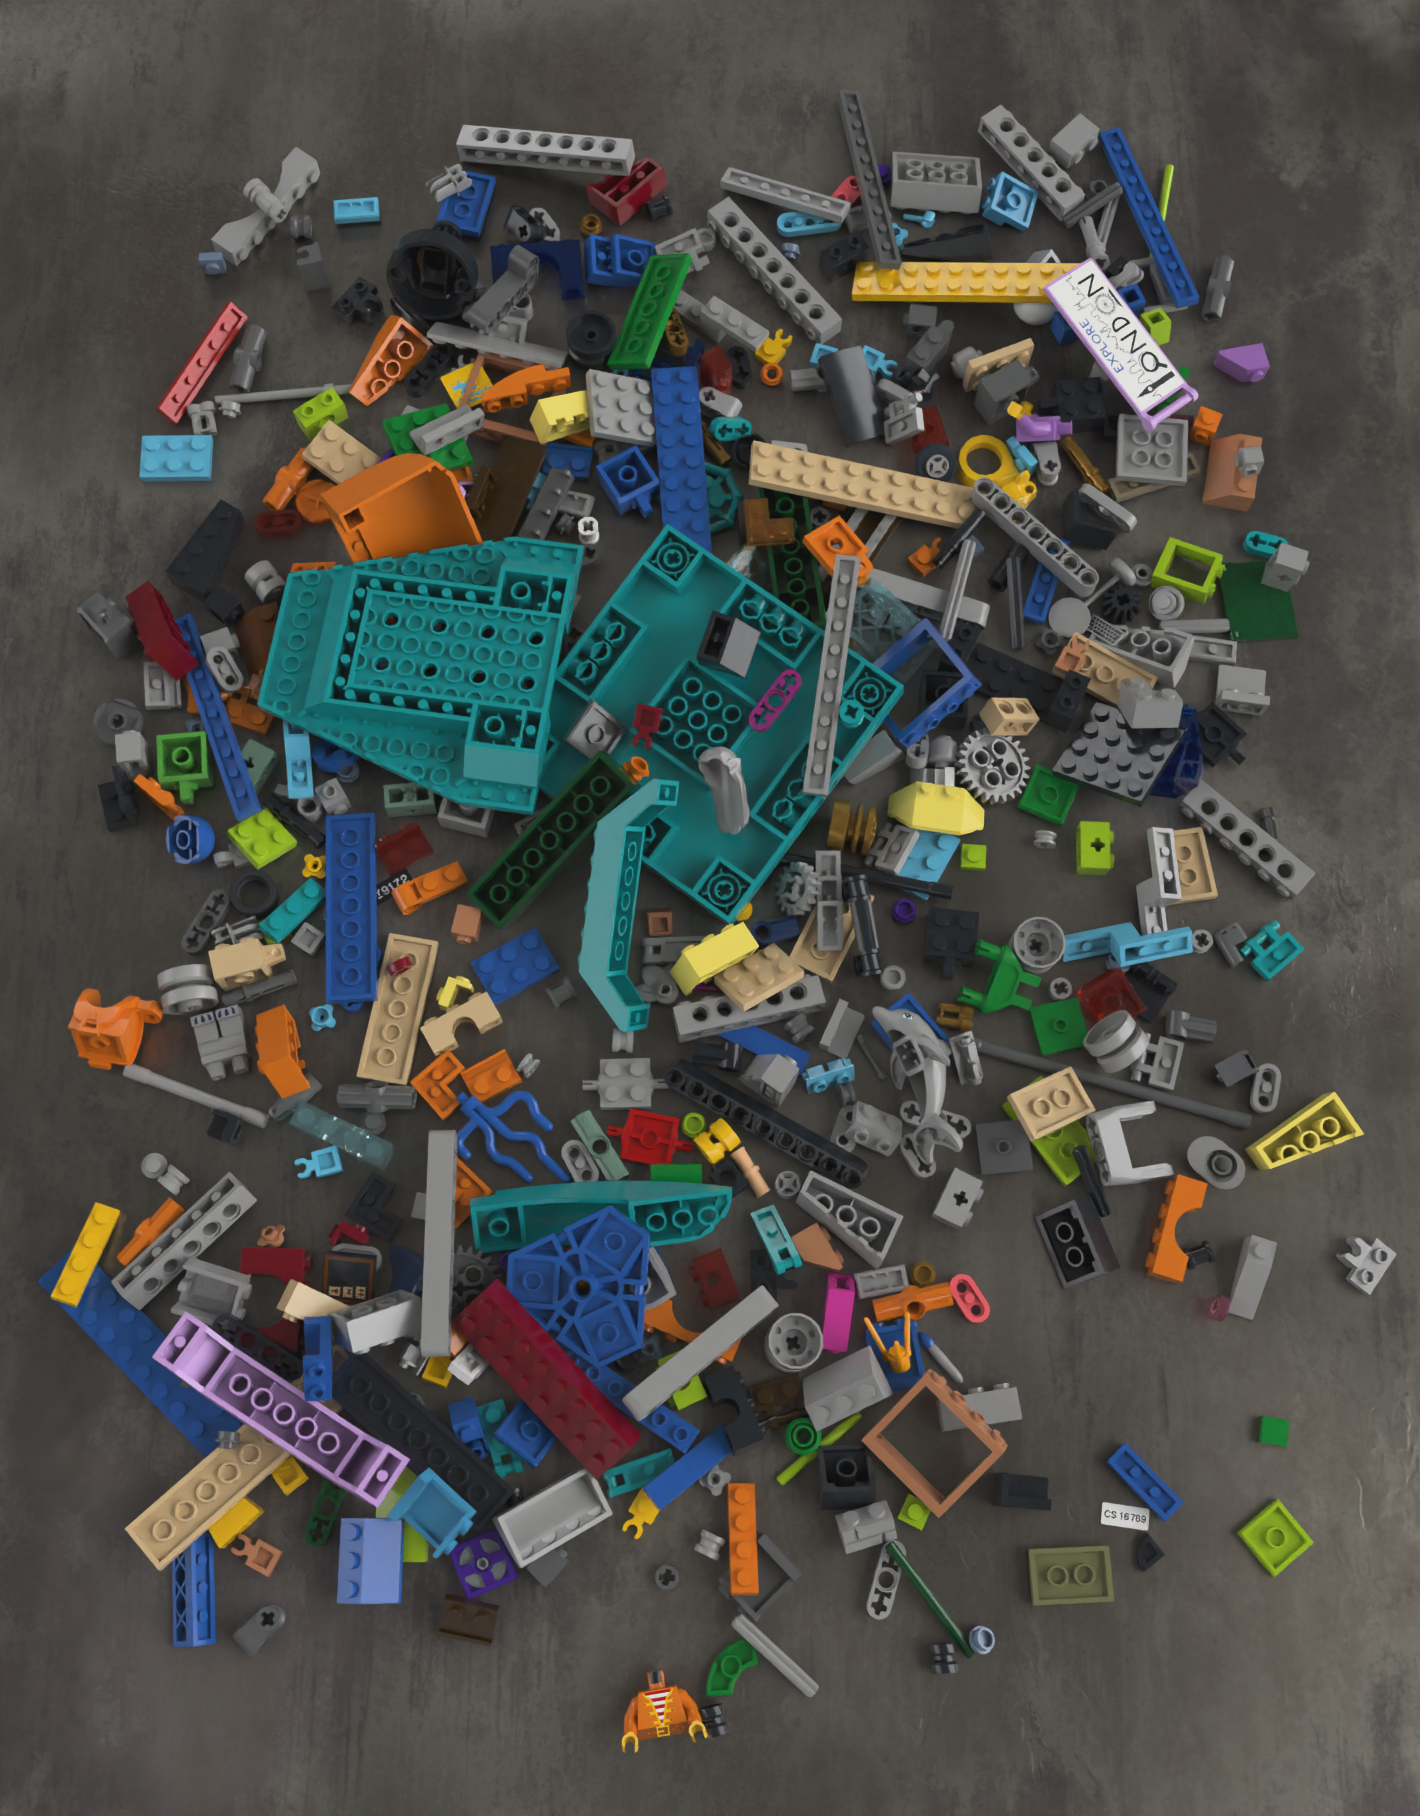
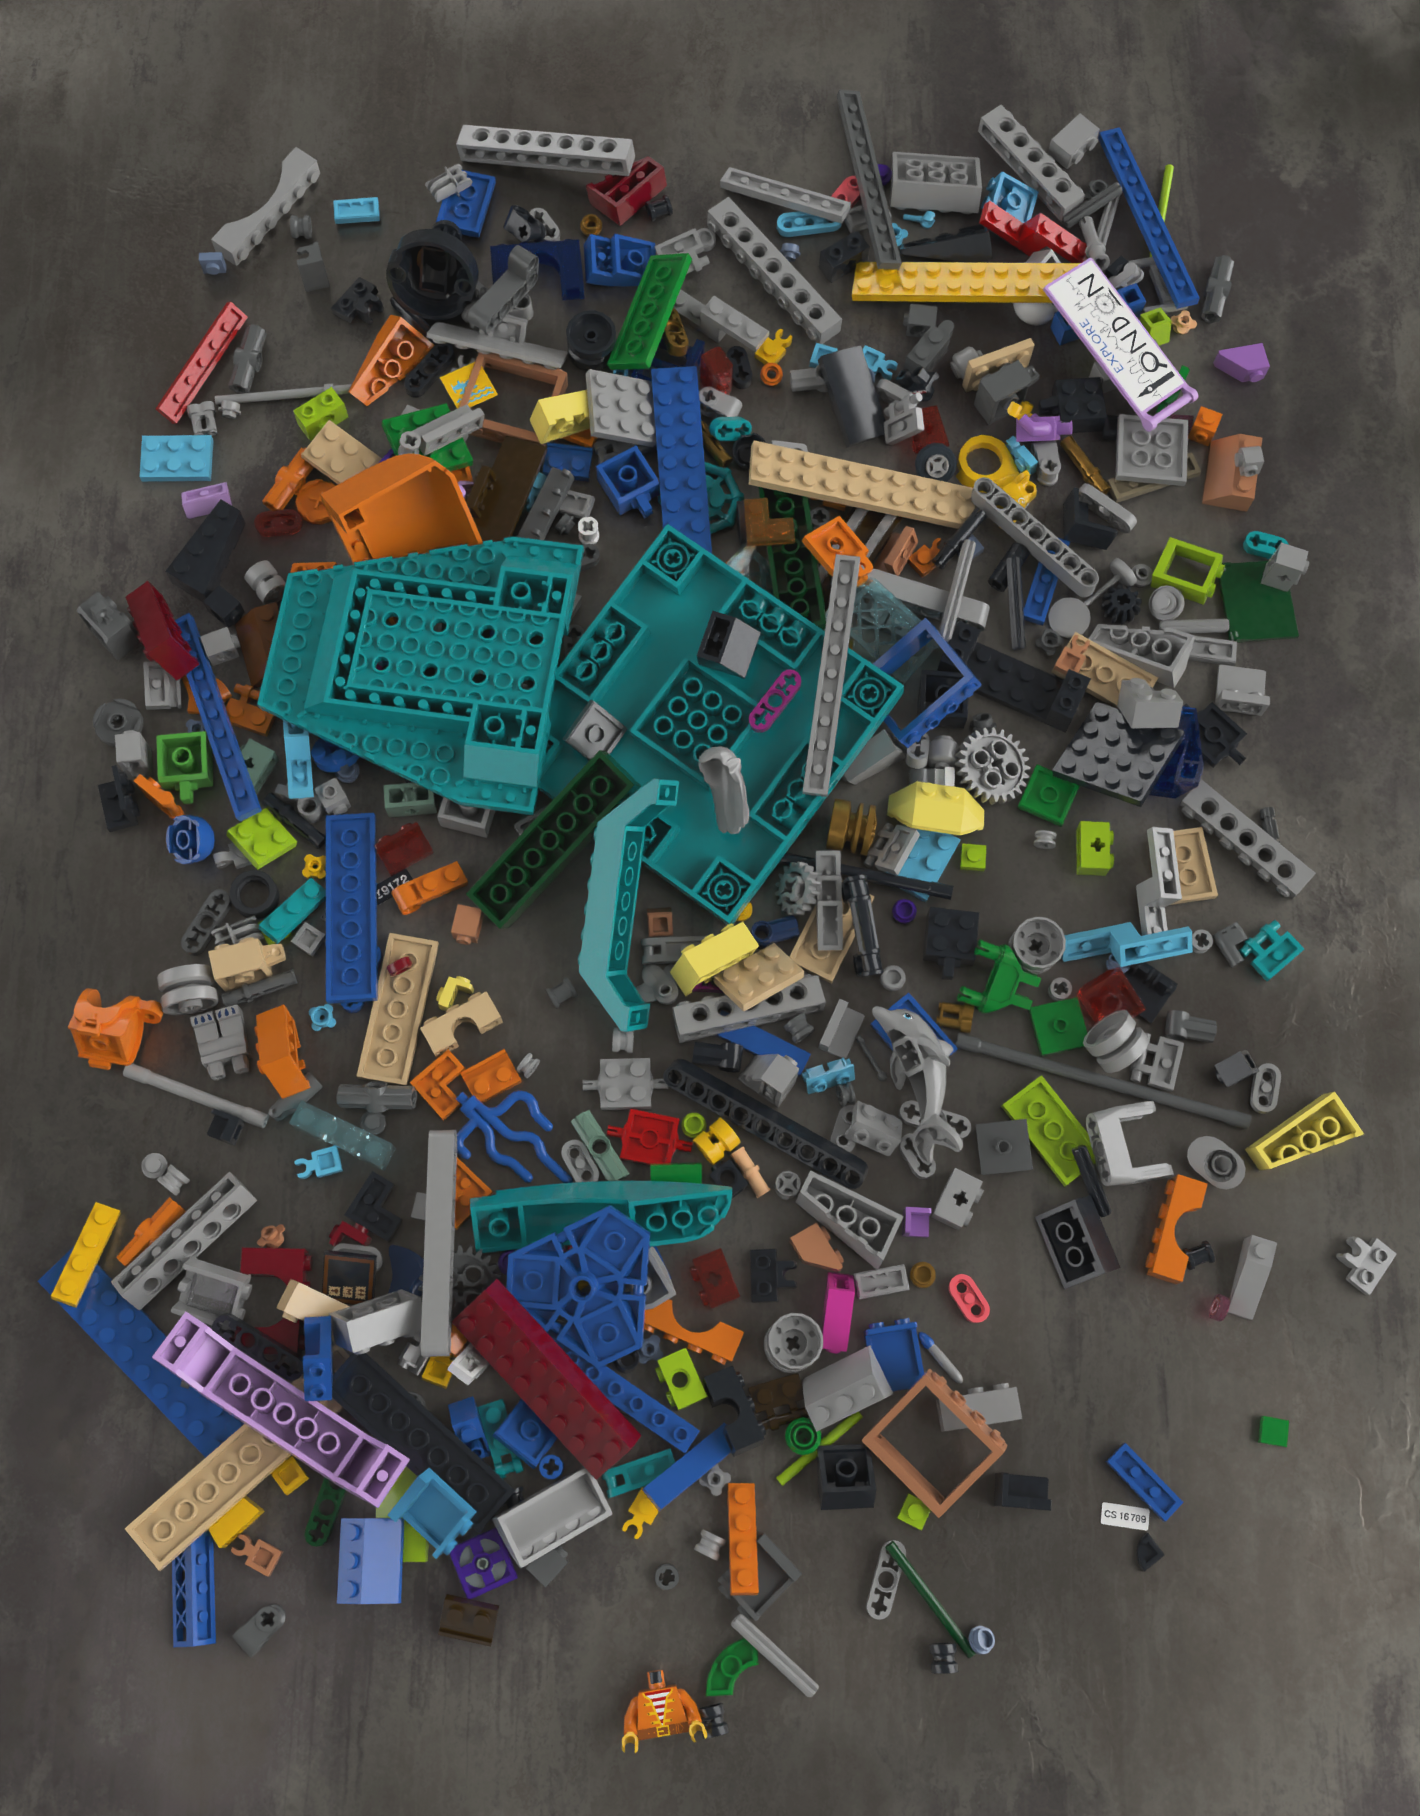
light grey plate [205,646,243,693] -> none
dark grey plate [215,1431,242,1449] -> none
light grey axle [243,178,288,223] -> none
nougat plate [249,669,264,696] -> none
blue plate [470,927,560,1006] -> none
orange slope [480,364,571,413] -> none
orange plate [622,756,650,781] -> none
light grey beam [622,1285,779,1422] -> none
dark red plate [632,703,664,749] -> none
teal plate [750,1204,802,1275] -> none
light grey brick [835,1500,897,1554] -> none
teal wheel [839,700,864,729] -> none
light orange plant [864,1312,912,1373] -> none
orange piece [872,1282,954,1323] -> none
light grey hinge [949,1030,983,1085] -> none
tan brick [979,697,1040,736] -> none
tan plate [1007,1066,1096,1142] -> none
olive plate [1027,1545,1114,1606] -> none
sticker [1087,614,1126,646] -> none
lime tile [1237,1499,1314,1577] -> none
none -> lavender slope [181,482,232,519]
none -> light grey bush [398,431,421,455]
none -> blue bush [539,1455,564,1479]
none -> nougat panel [873,526,918,576]
none -> medium lavender panel [902,1207,931,1238]
none -> red bracket [979,201,1088,263]
none -> light nougat plate [1171,310,1197,335]

